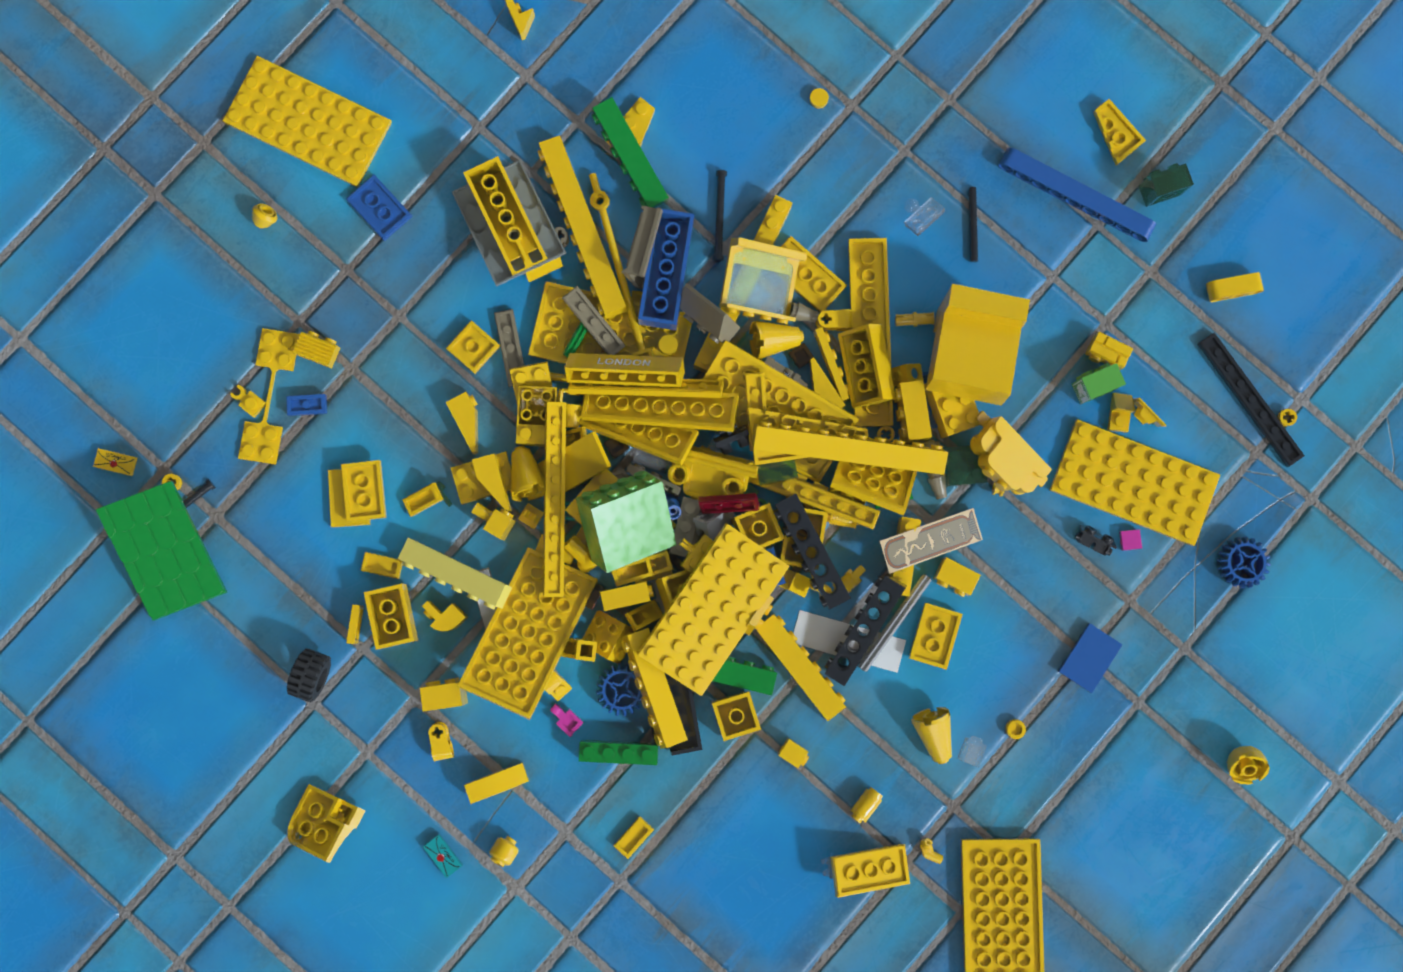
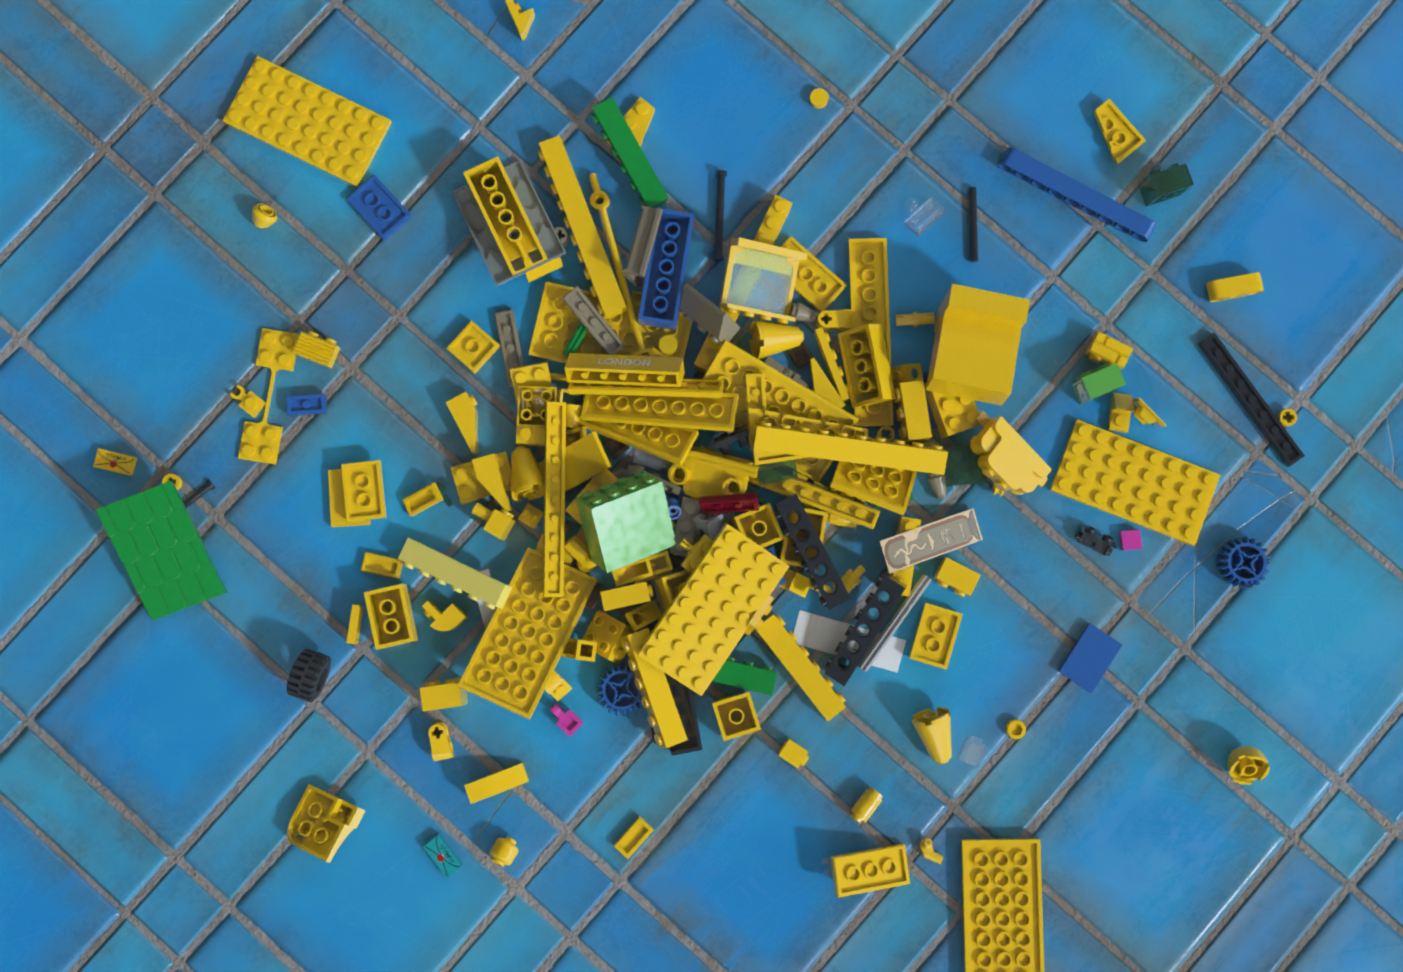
green brick [579,740,659,765] -> none

